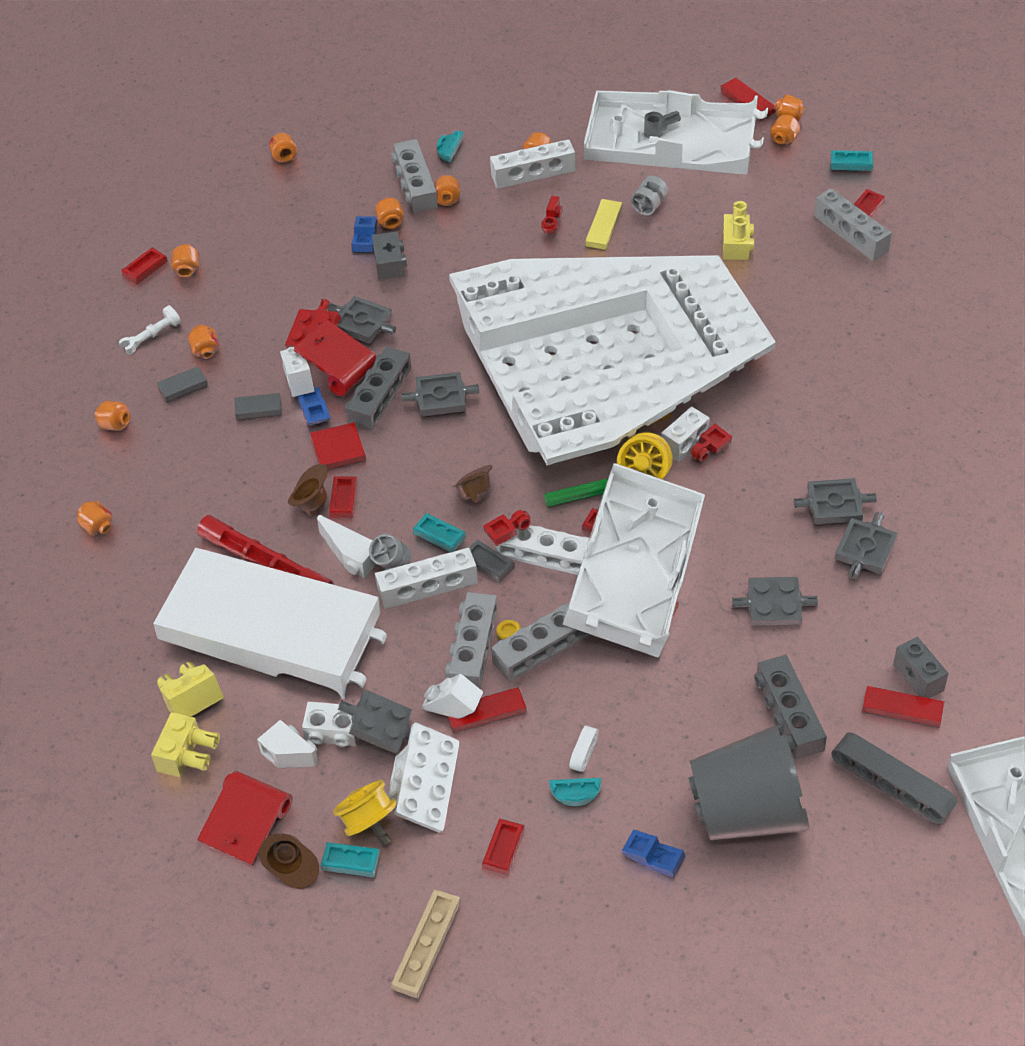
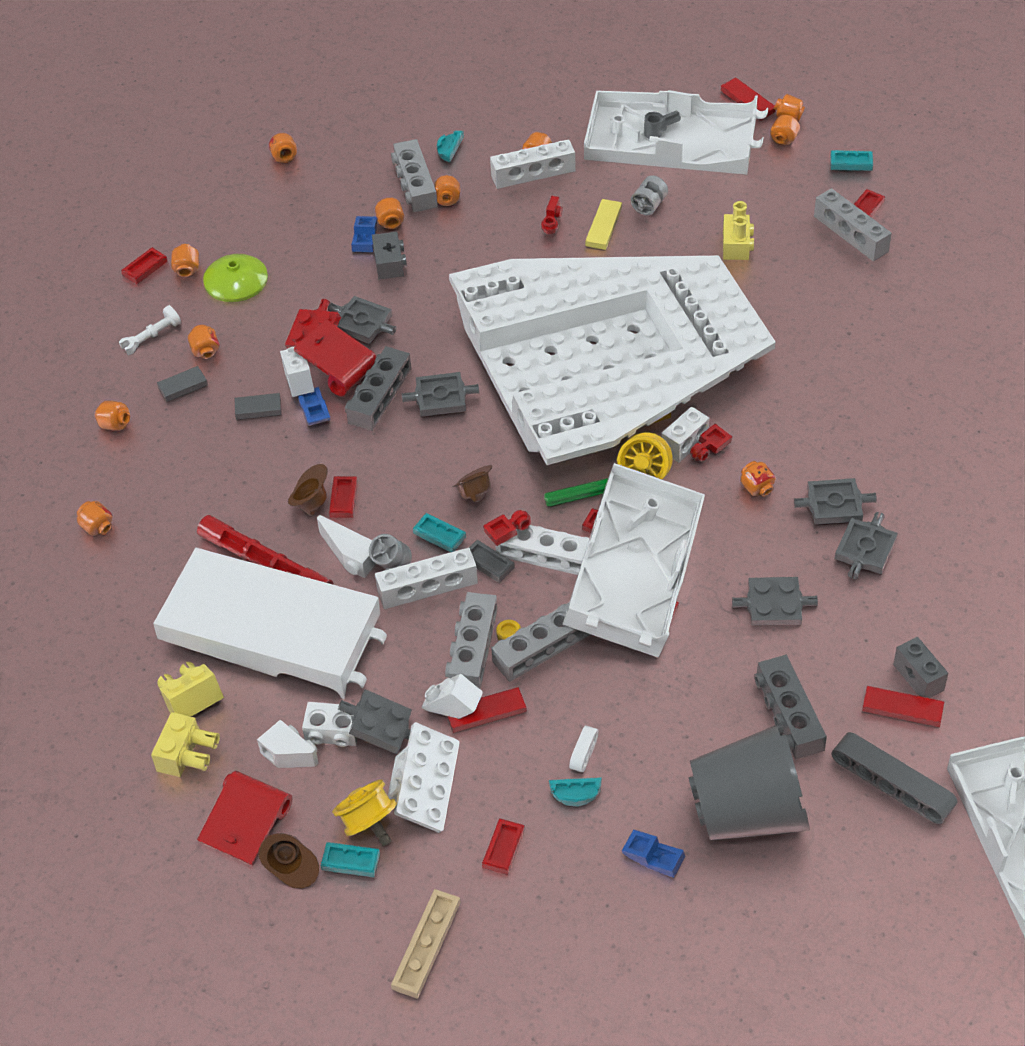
red tile [310,422,366,470] -> none
none -> lime dish [203,254,268,302]
none -> orange head [740,461,776,497]

